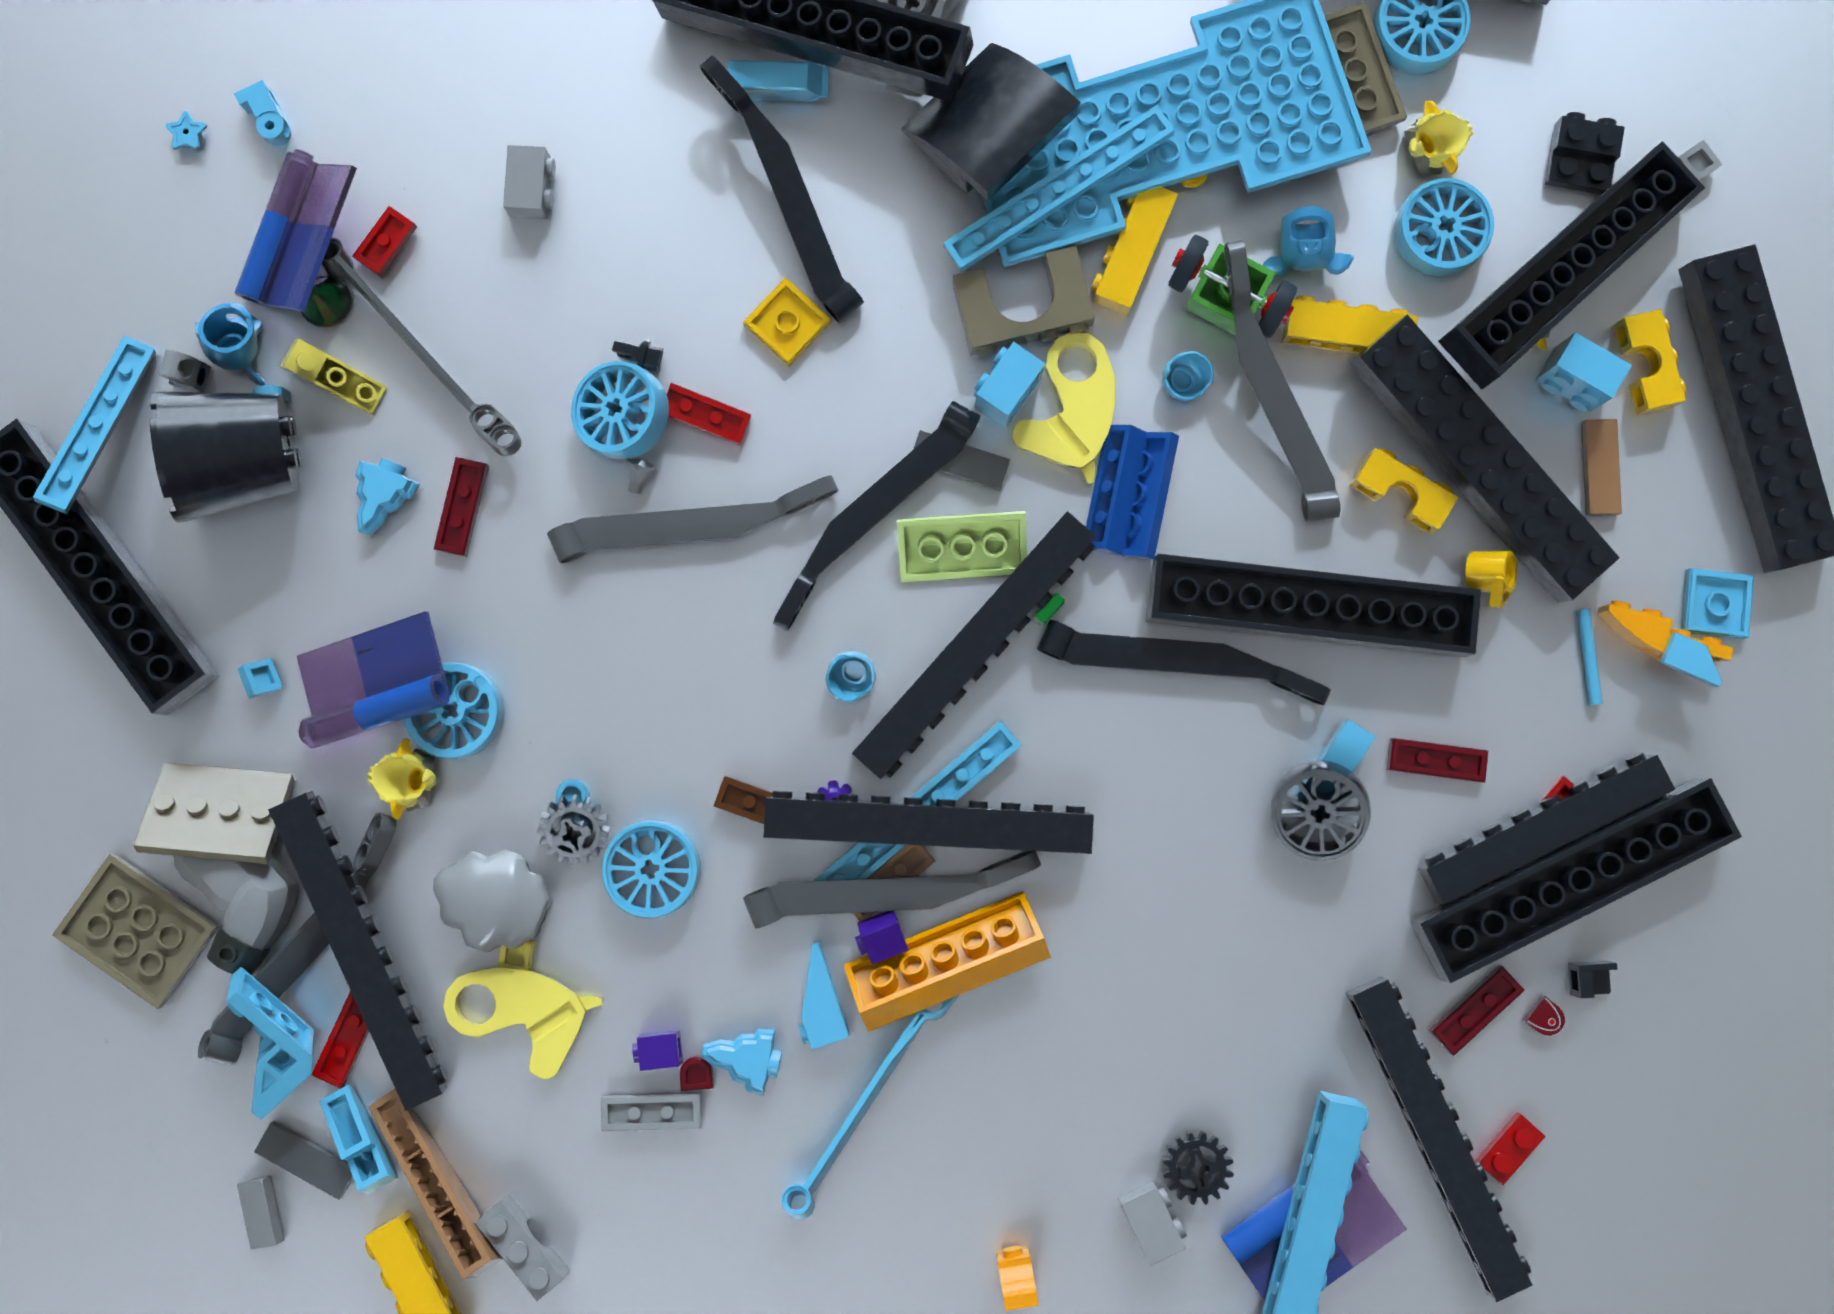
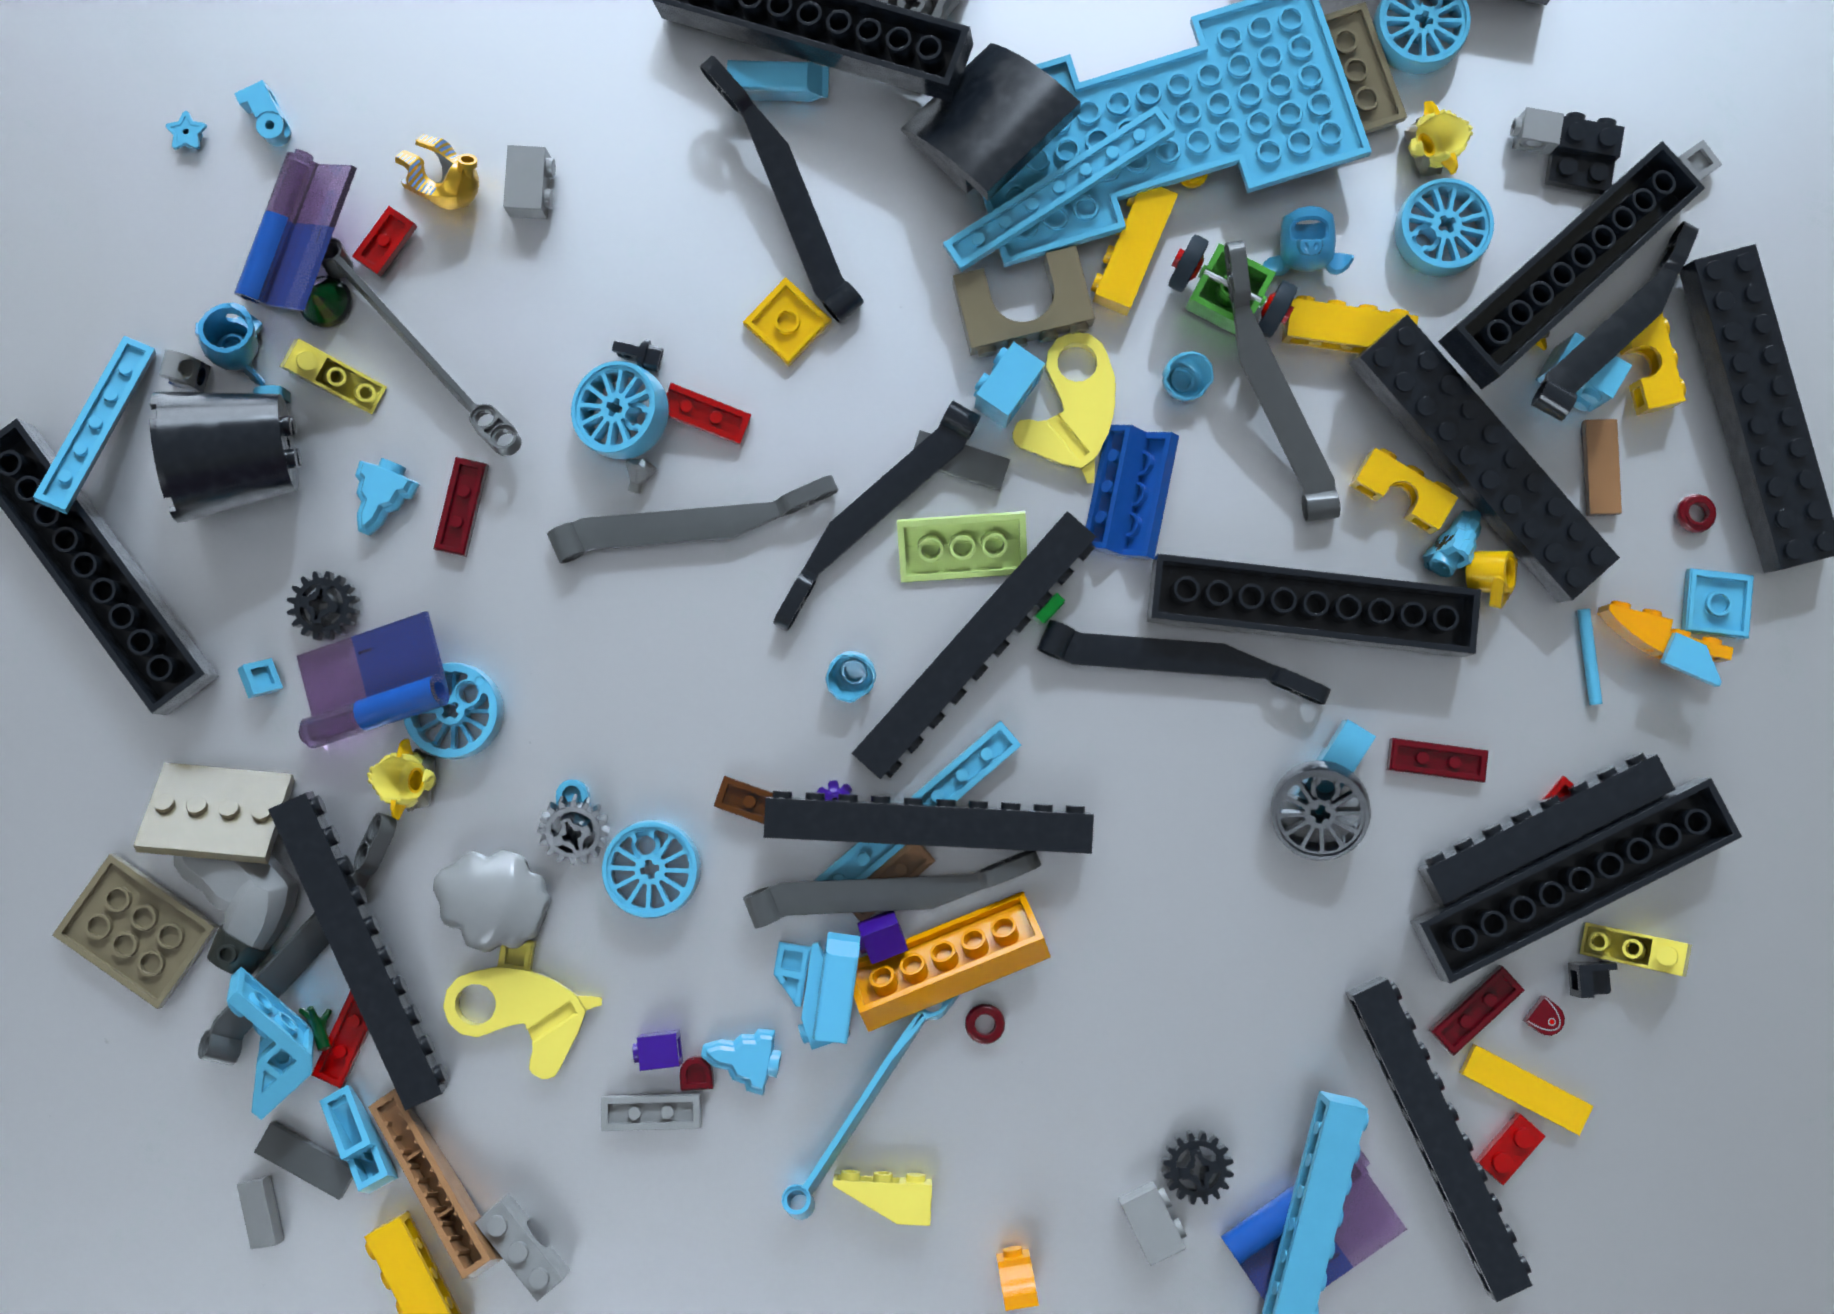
none -> black gear [287,571,360,641]
none -> dark green bar [298,1006,332,1051]
none -> pearl gold piece [395,134,479,210]
none -> medium azure tile [774,941,811,1007]
none -> medium azure piece [812,932,861,1044]
none -> light yellow slope [833,1170,932,1226]
none -> dark red piece [965,1004,1005,1044]
none -> medium azure rock [1422,510,1482,578]
none -> yellow tile [1459,1044,1594,1136]
none -> light grey brick [1510,107,1564,155]
none -> black piece [1531,221,1699,421]
none -> light yellow slope [1580,922,1692,977]
none -> dark red piece [1676,494,1717,533]

